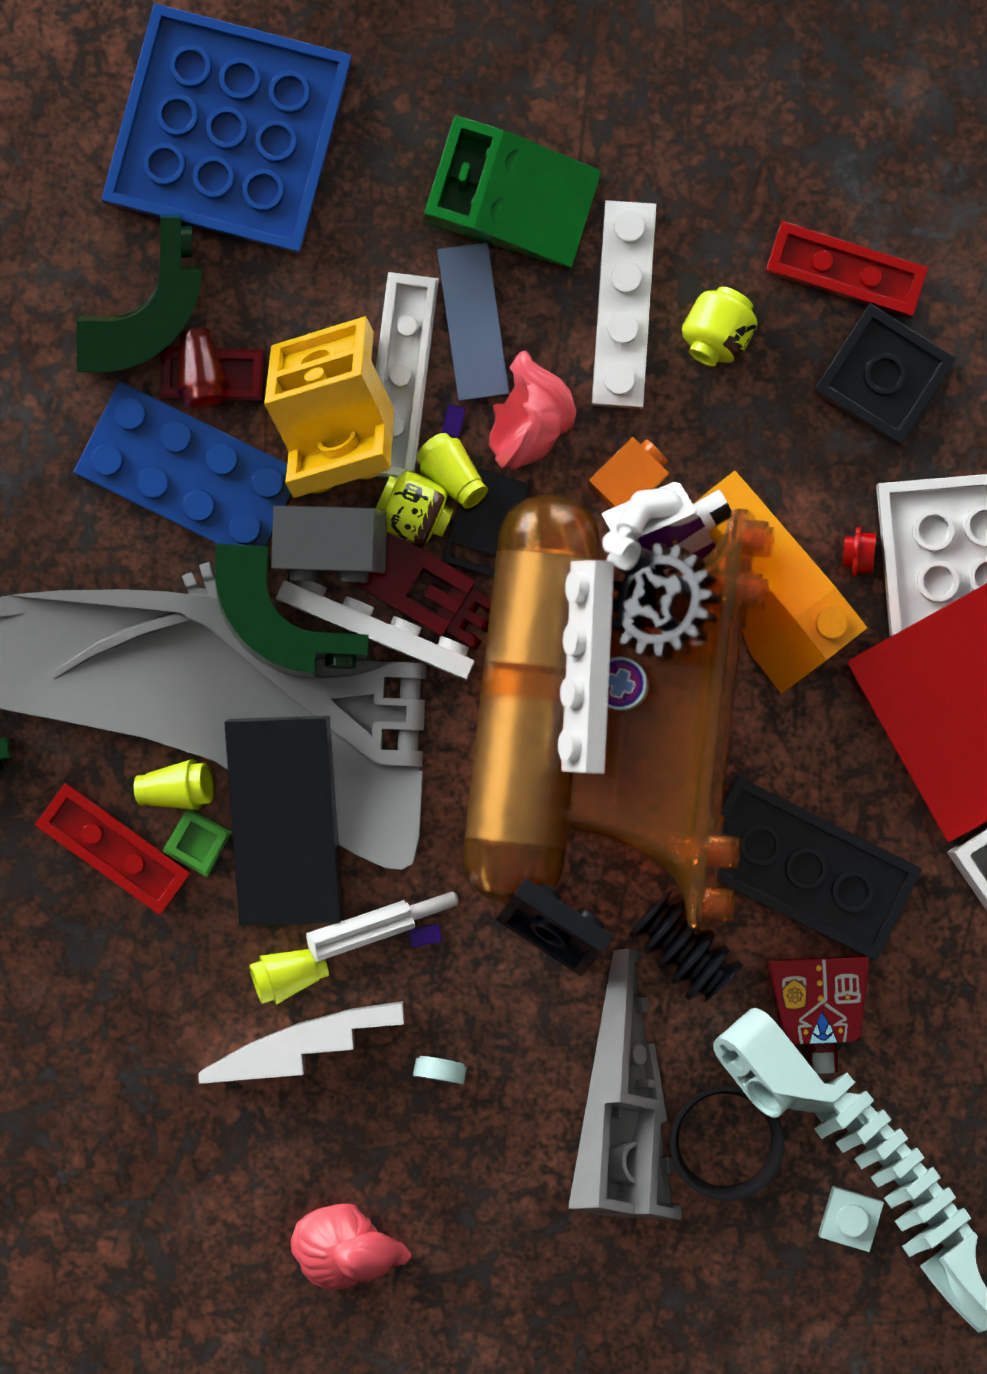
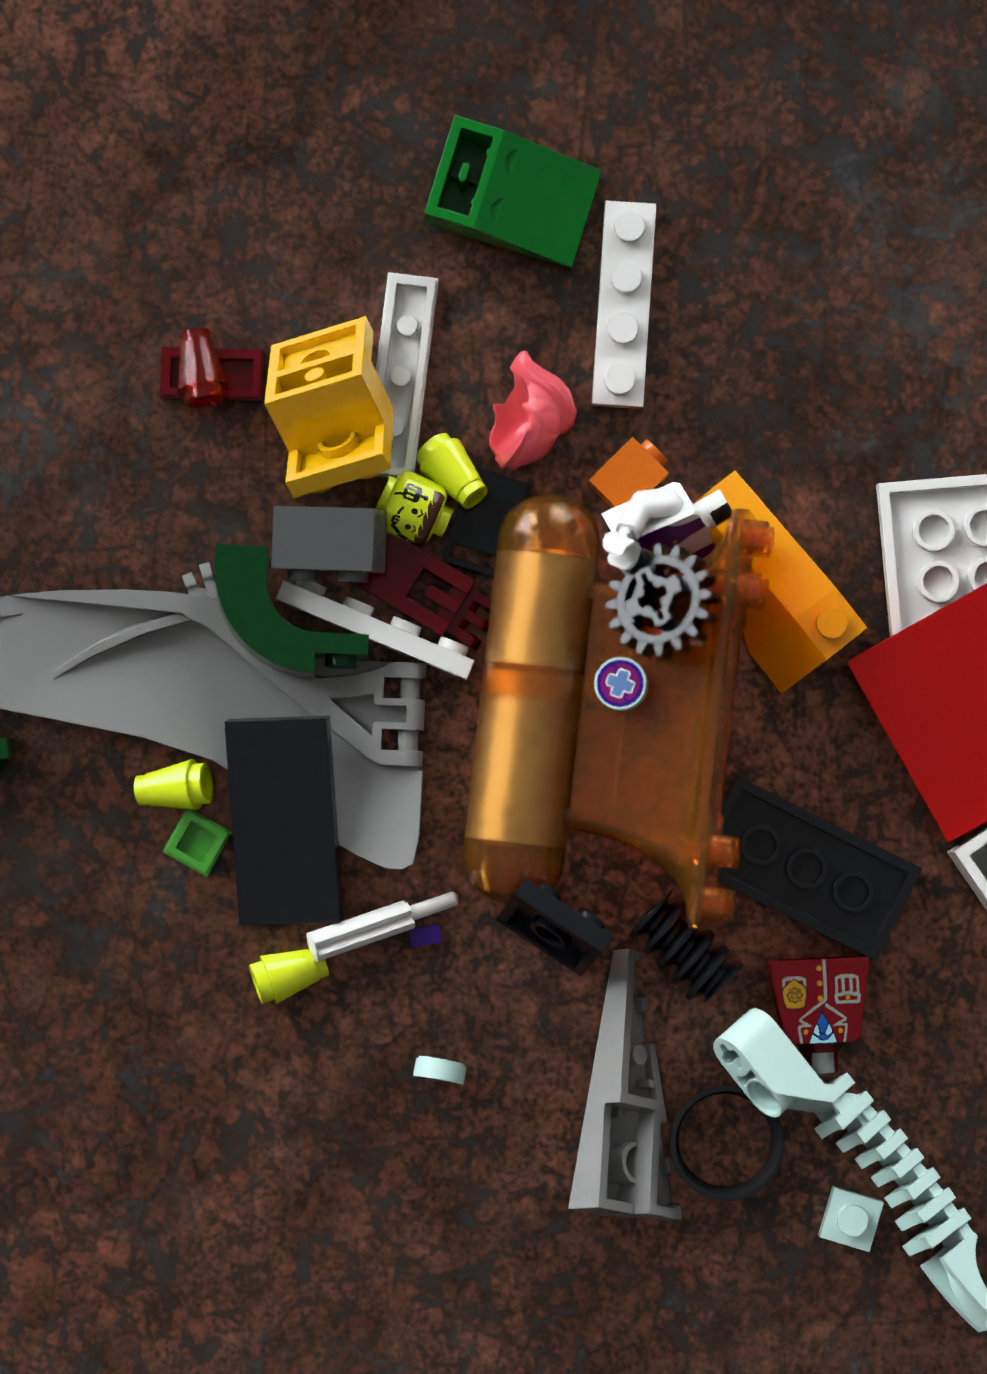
red plate [35,783,192,915] -> none
blue plate [73,381,292,546] -> none
dark green arch [77,214,202,373] -> none
blue plate [101,3,352,255] -> none
white slope [198,1001,405,1084] -> none
coral hair [291,1204,412,1290] -> none
sand blue tile [437,242,509,403] -> none
dark purple piece [441,404,466,439] -> none
white plate [558,560,614,774] -> none
neon yellow head [682,287,757,366] -> none
red plate [765,221,928,319] -> none
black plate [813,303,956,446] -> none
red plate [842,527,876,577] -> none

